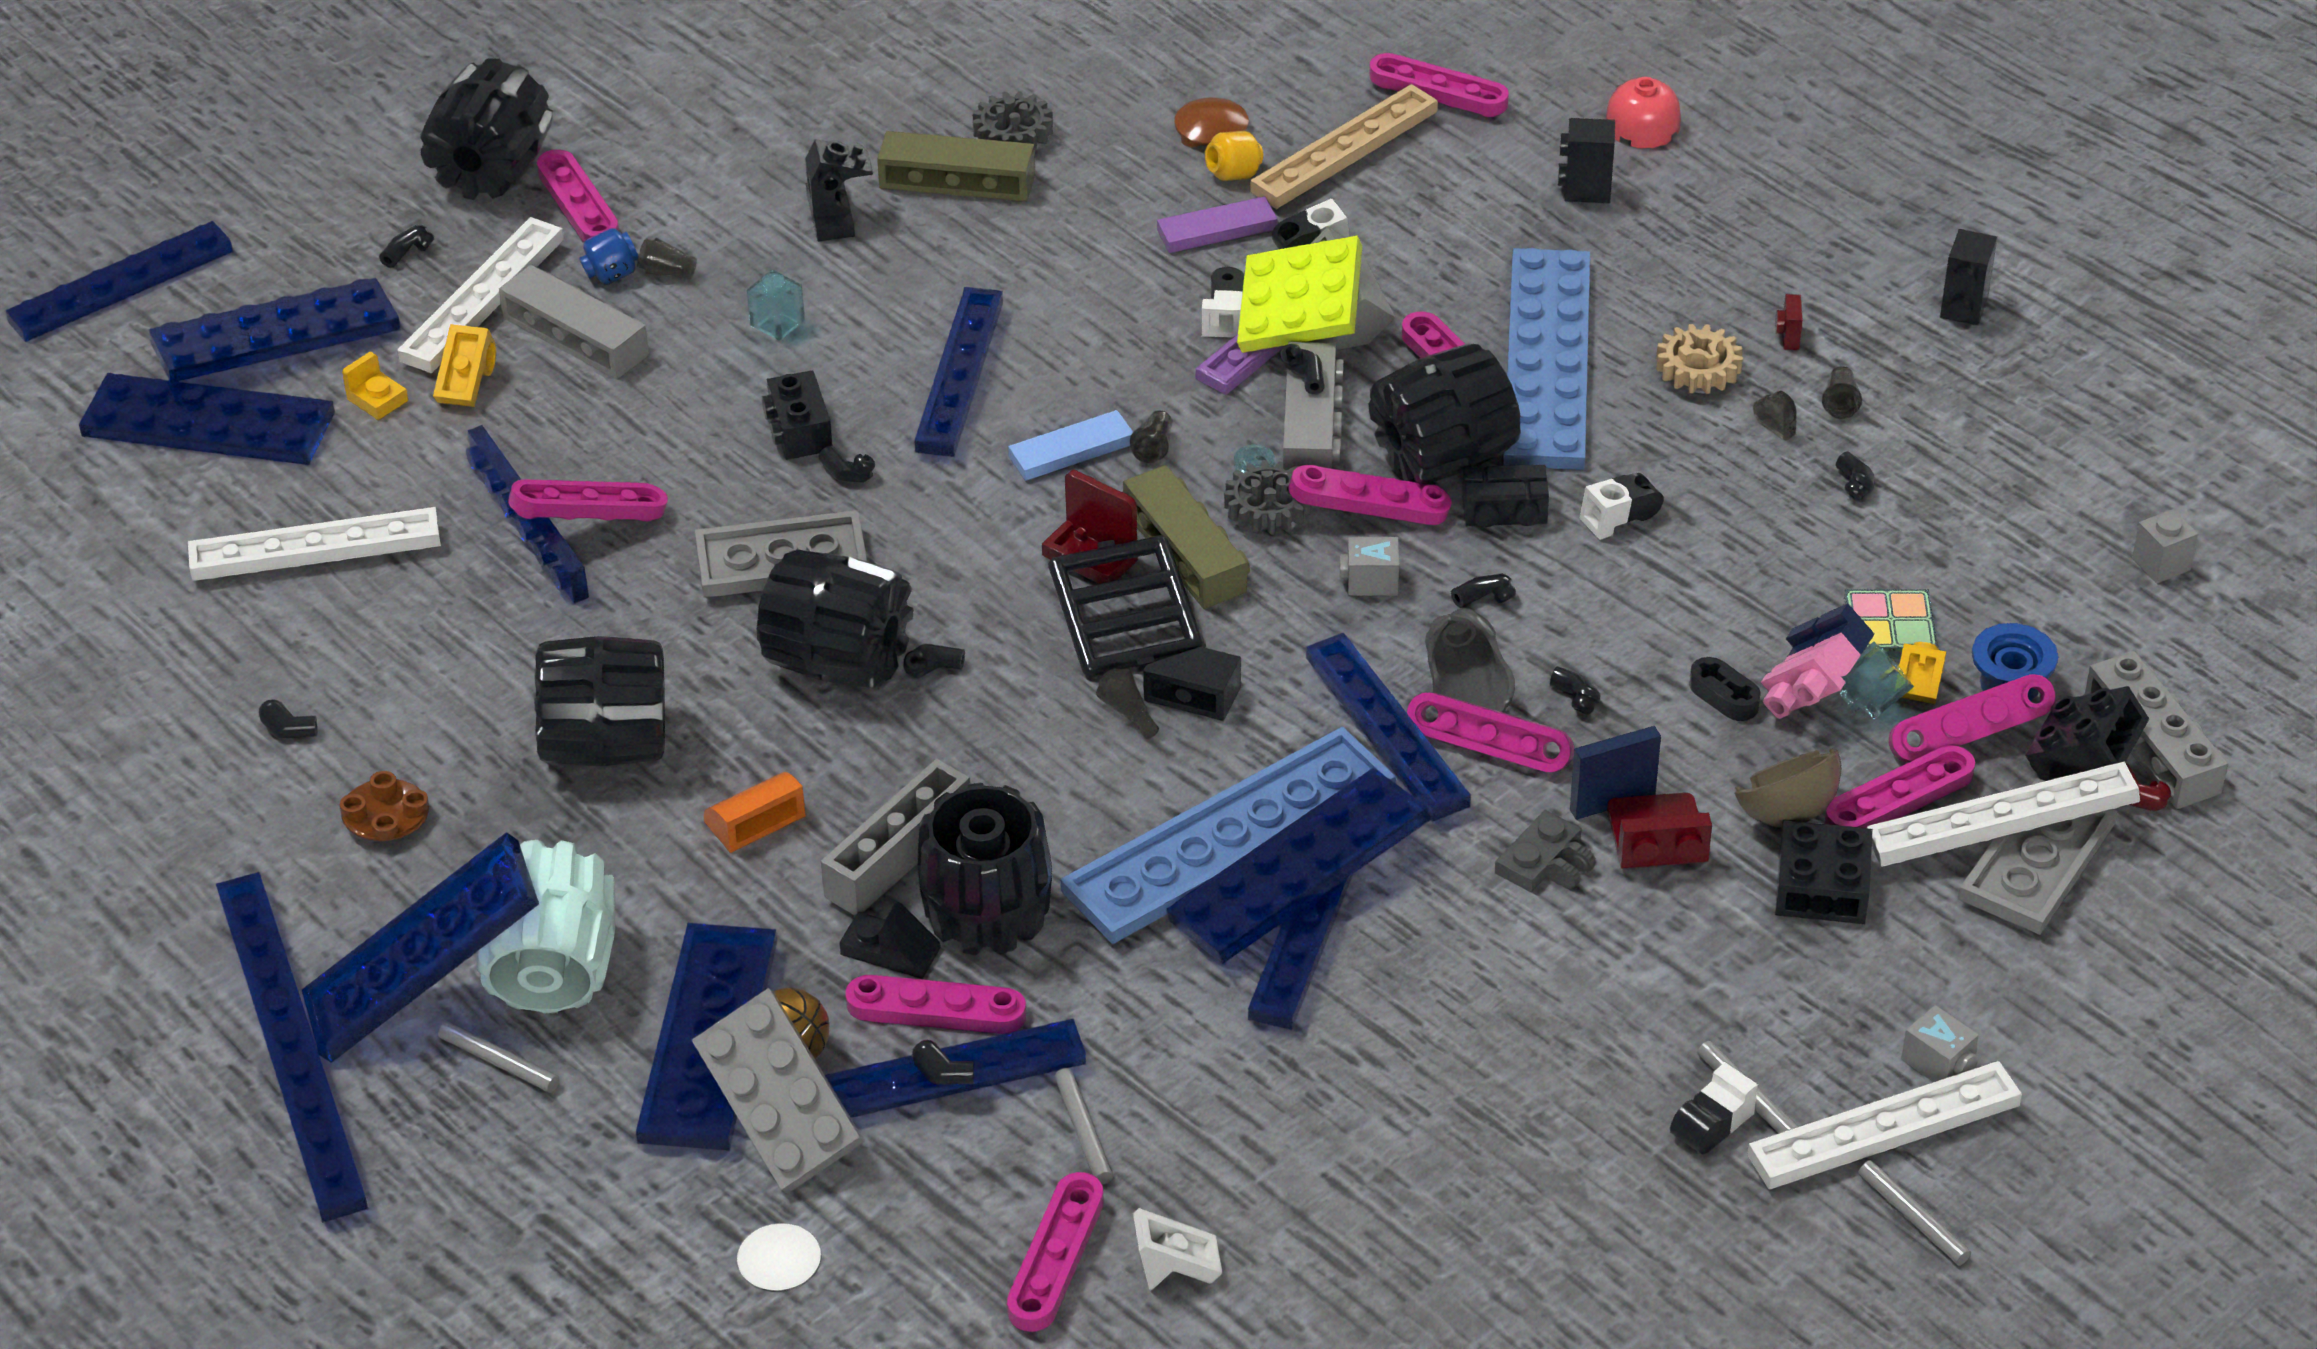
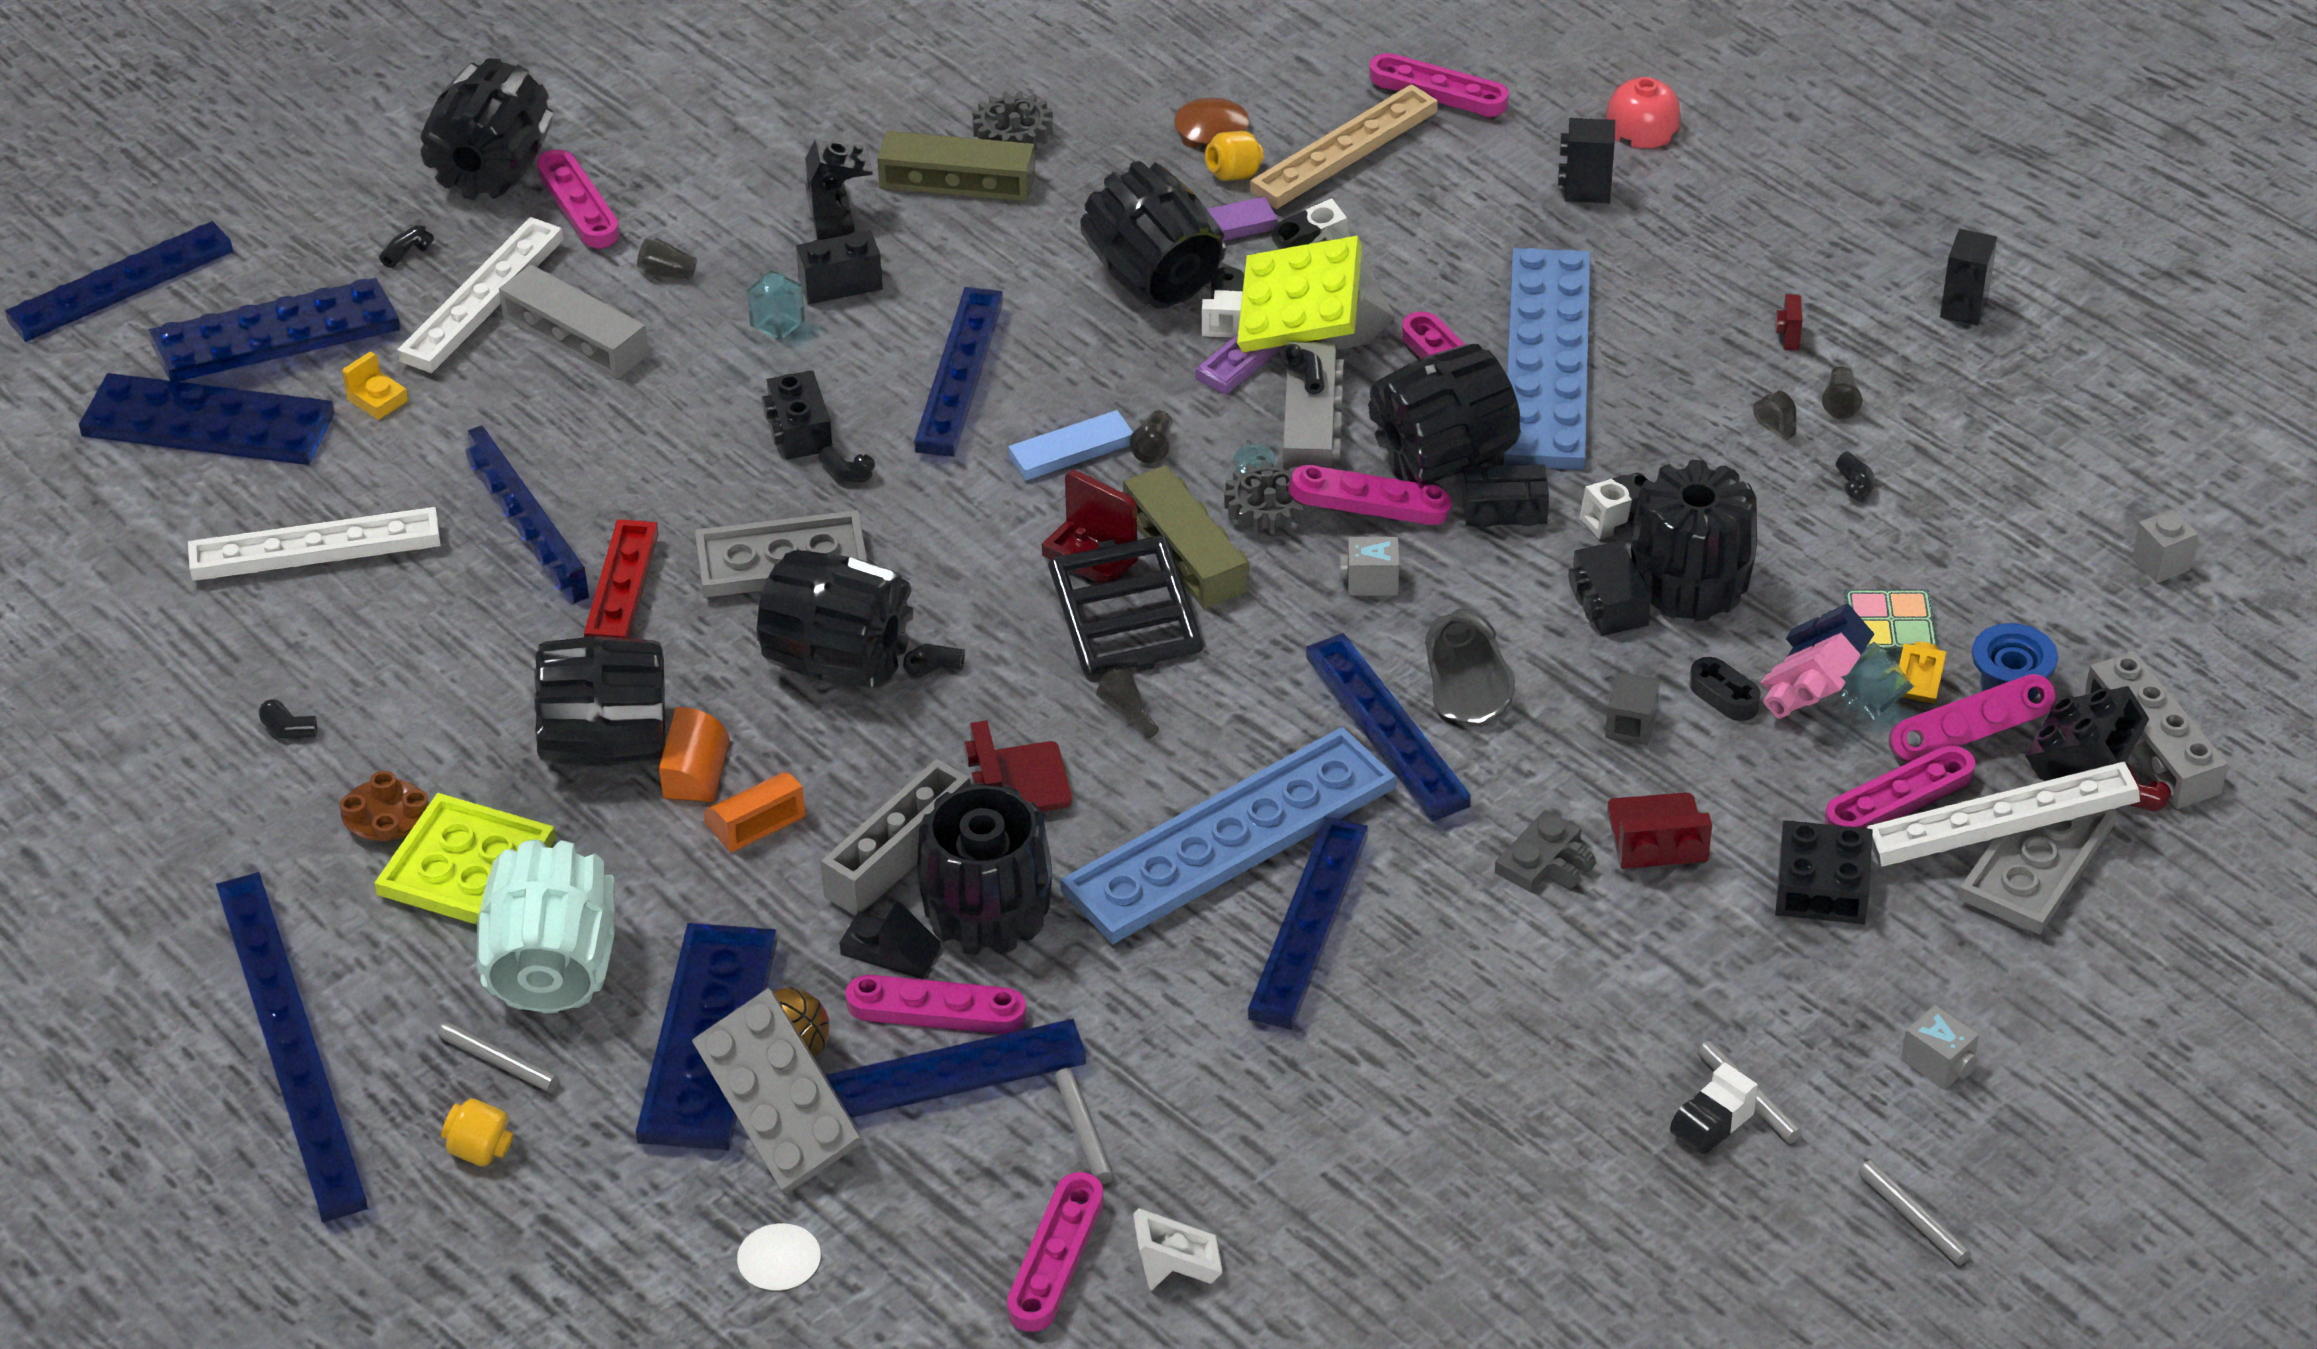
clear blue plate [301,832,539,1063] -> none
yellow plate [433,324,496,407] -> none
dark pink plate [508,479,668,522] -> none
blue head [579,228,640,285] -> none
black arm [912,1040,974,1084] -> none
black slope [1143,647,1241,721] -> none
clear blue plate [1166,767,1431,964] -> none
dark pink plate [1407,692,1574,772] -> none
black arm [1451,573,1516,608] -> none
black arm [1550,666,1600,715] -> none
dark blue tile [1570,726,1661,820] -> none
tan gear [1656,324,1743,394] -> none
dark tan cylinder [1734,748,1842,827] -> none
white plate [1747,1061,2022,1190] -> none
none -> neon yellow plate [374,793,556,925]
none -> yellow head [440,1098,514,1167]
none -> red plate [584,519,659,638]
none -> orange brick [659,707,730,802]
none -> black brick [796,230,883,305]
none -> dark red bracket [964,720,1072,812]
none -> black wheel [1080,161,1227,309]
none -> black brick [1568,540,1651,636]
none -> dark grey brick [1605,672,1660,745]
none -> black wheel [1631,459,1757,621]

